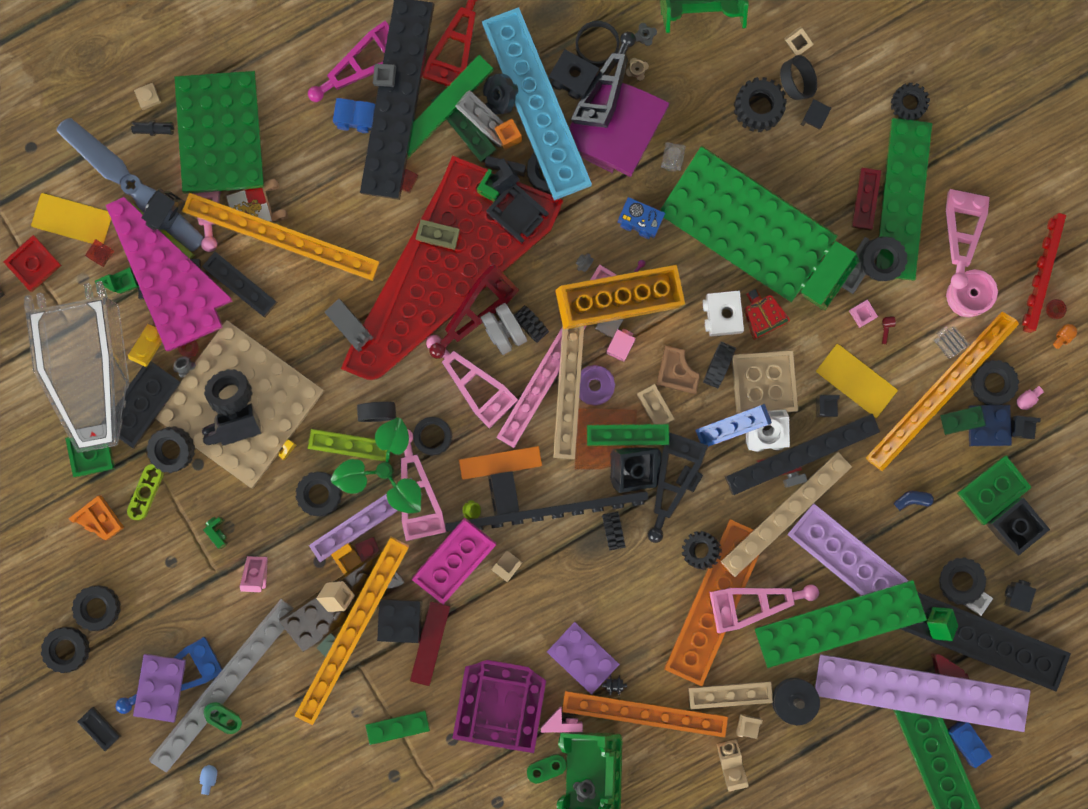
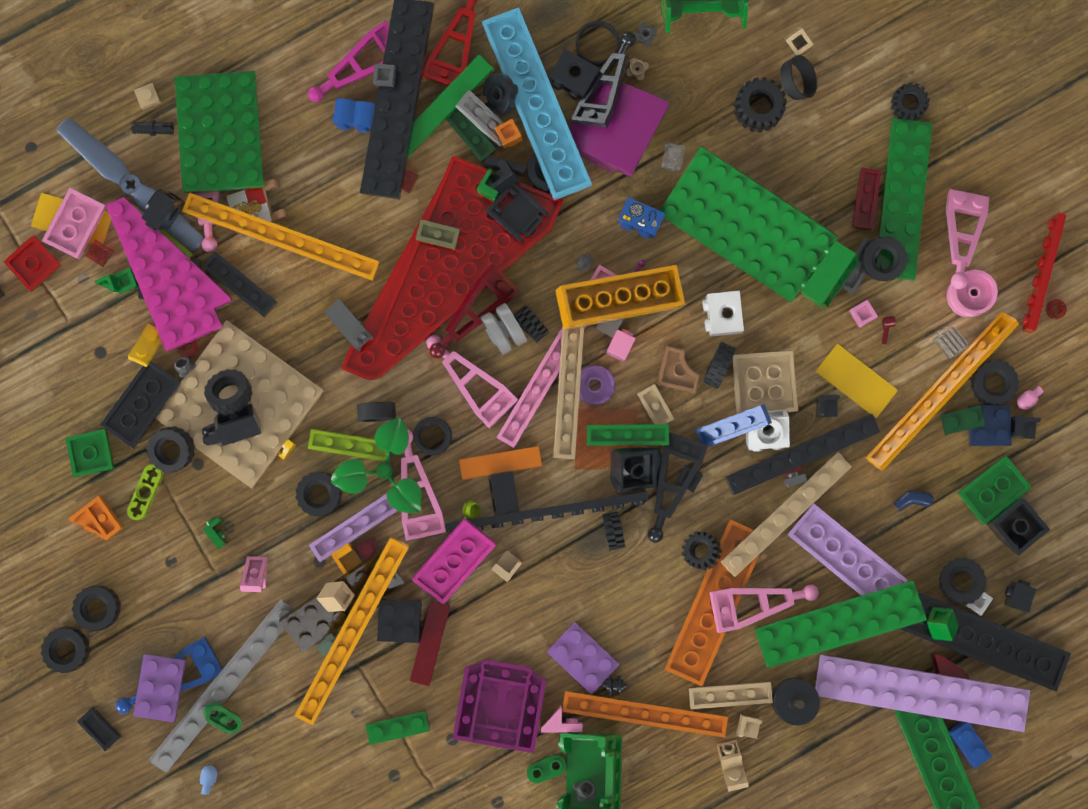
clear windscreen [24,281,129,453] -> none
red torso [744,289,790,340] -> none
black panel [800,99,831,129] -> none
orange cylinder [1053,324,1077,349] -> none
none -> bright pink plate [42,188,106,260]

